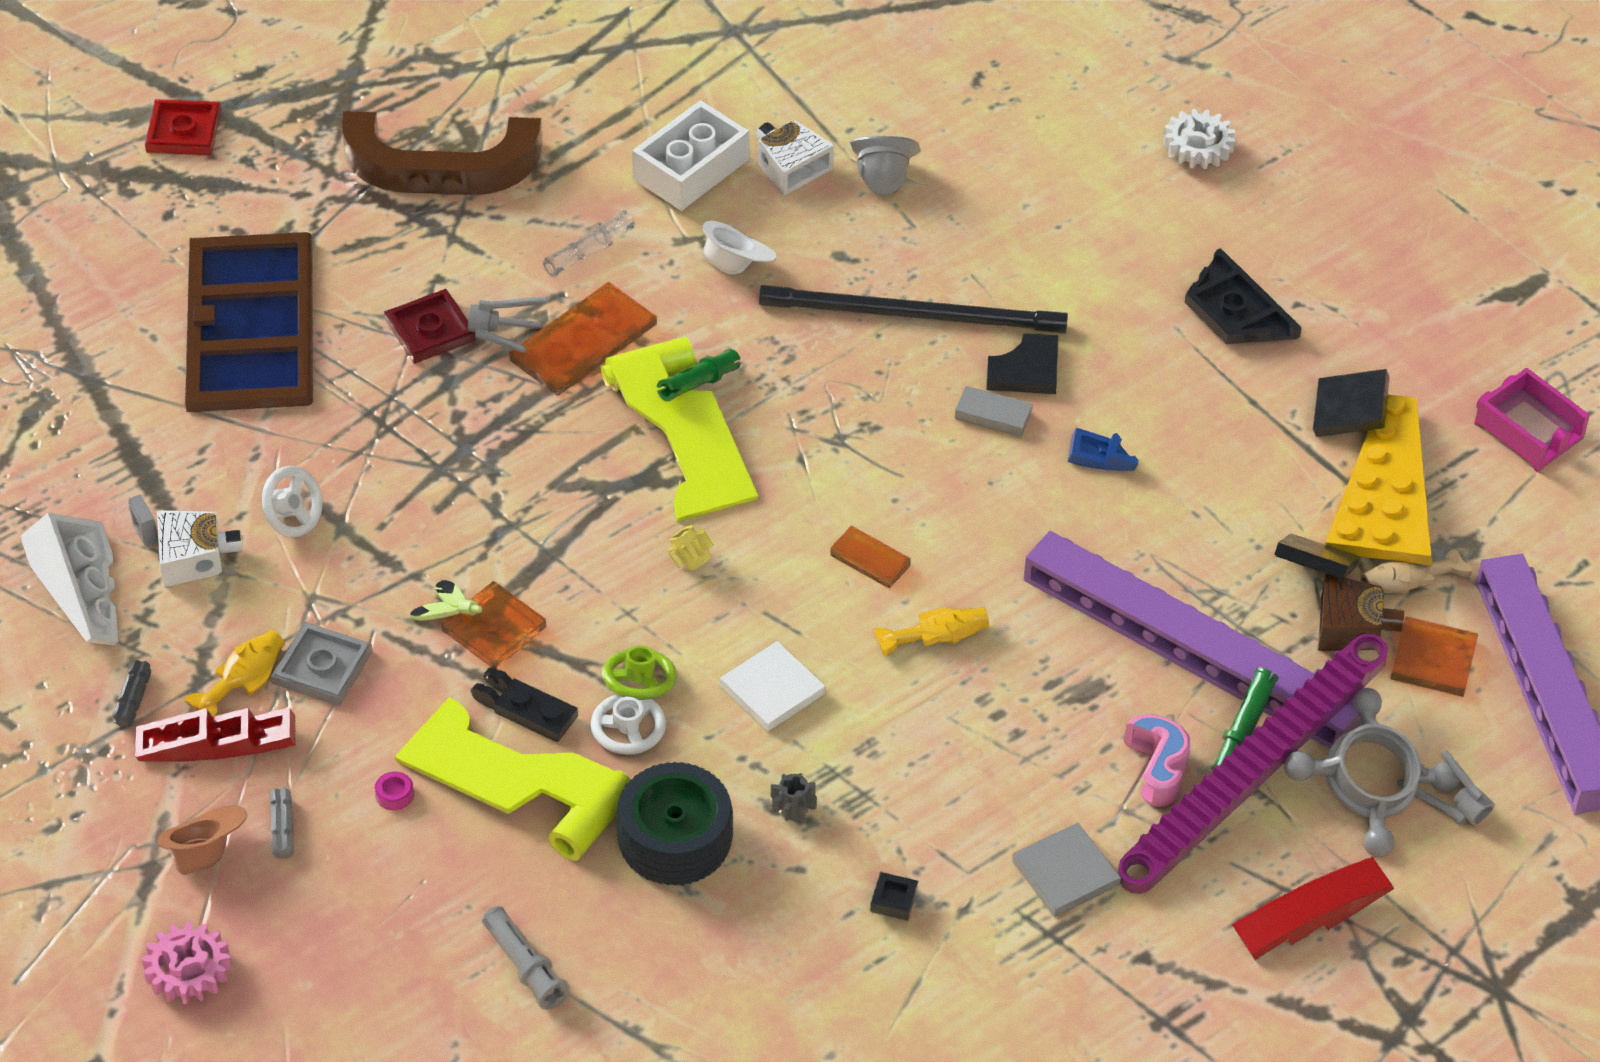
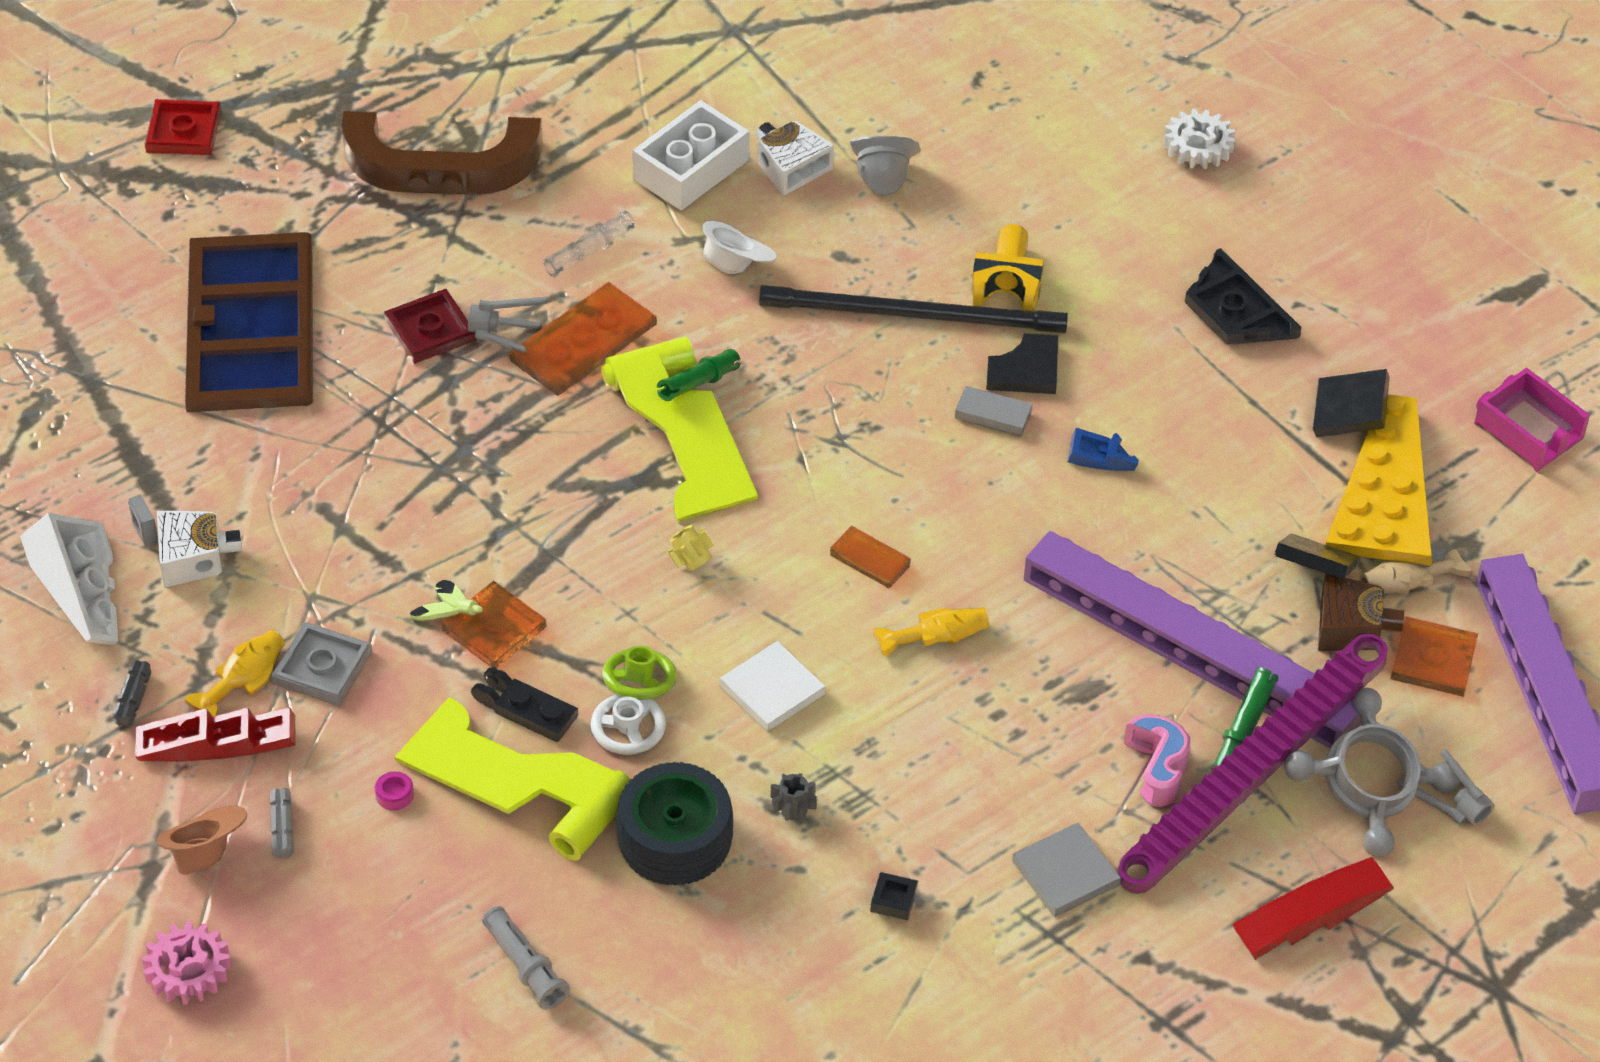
white piece [262,466,323,538] -> none
none -> yellow connector [972,224,1044,311]

